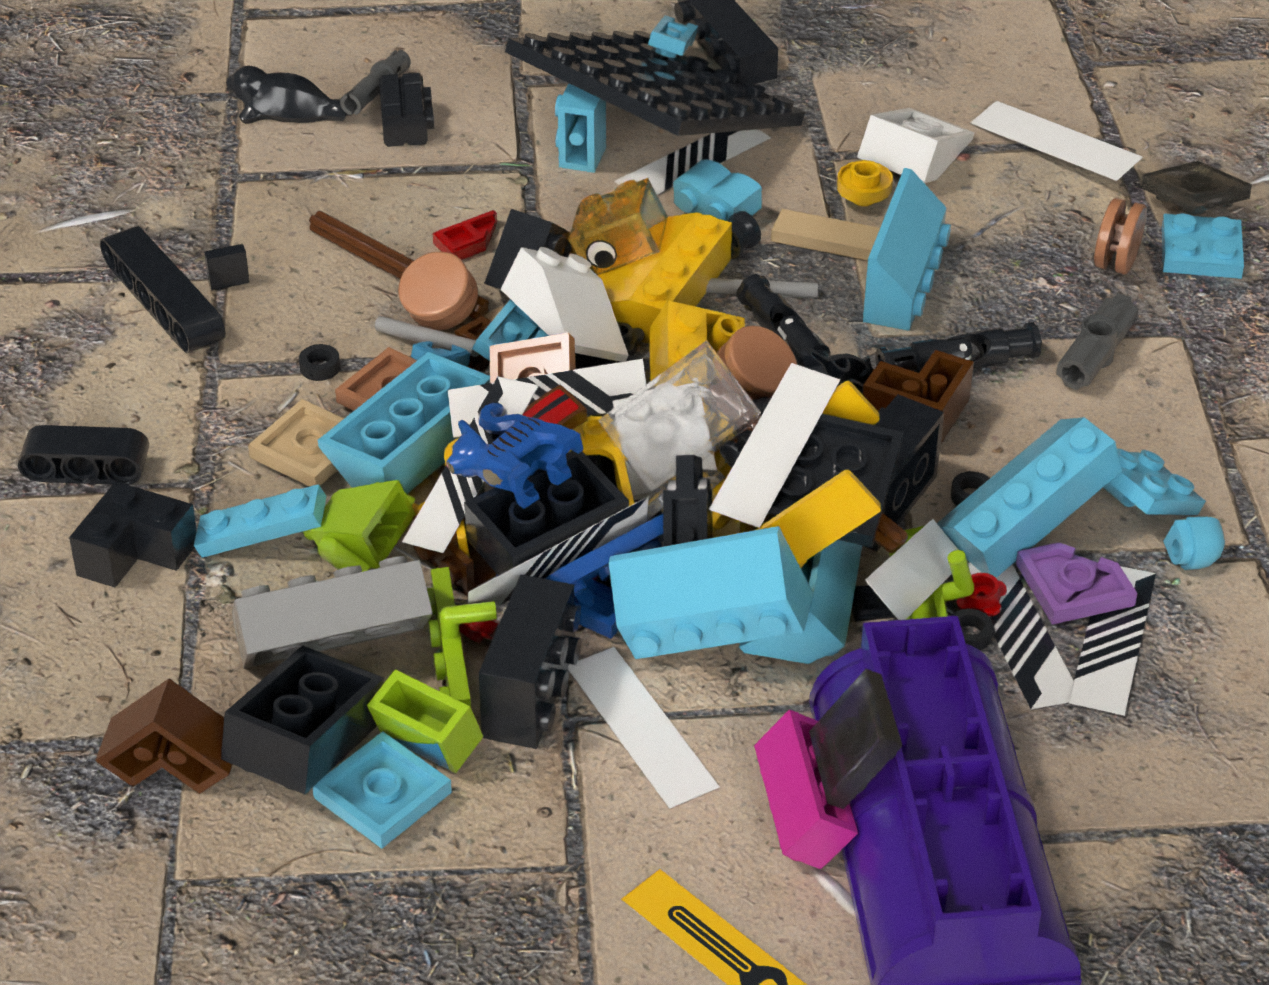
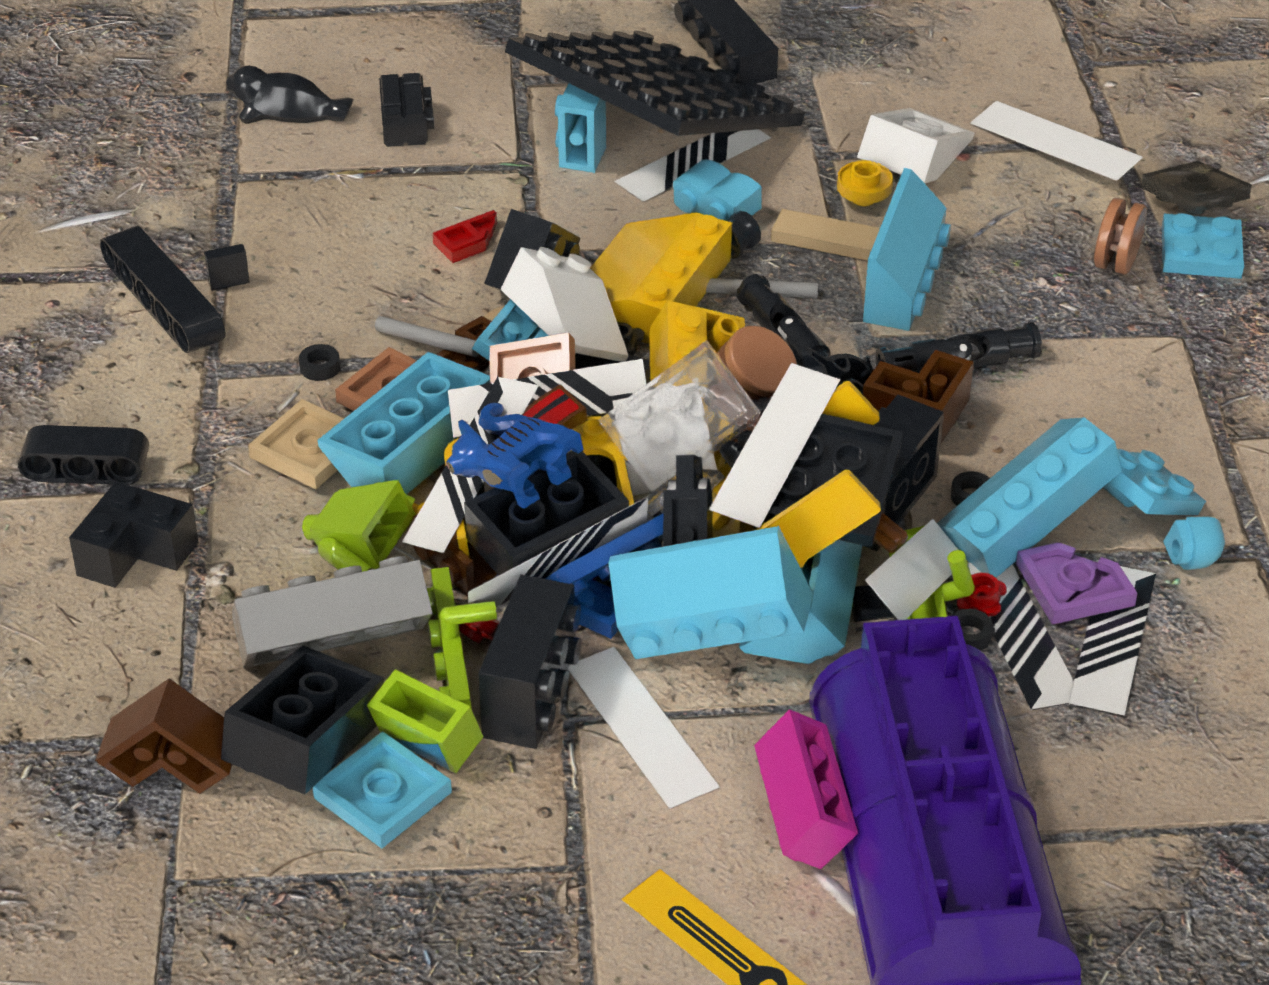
medium azure plate [194,484,327,558] -> none
reddish brown axle [309,211,489,320] -> none
dark grey pin [340,50,411,115] -> none
nougat head [398,251,478,331] -> none
dark azure tile [411,341,471,366] -> none
clear yellow brick [568,178,668,275] -> none
medium azure plate [648,15,698,58] -> none
clear smoke plate [809,669,903,809] -> none
dark grey piece [1056,293,1138,390] -> none

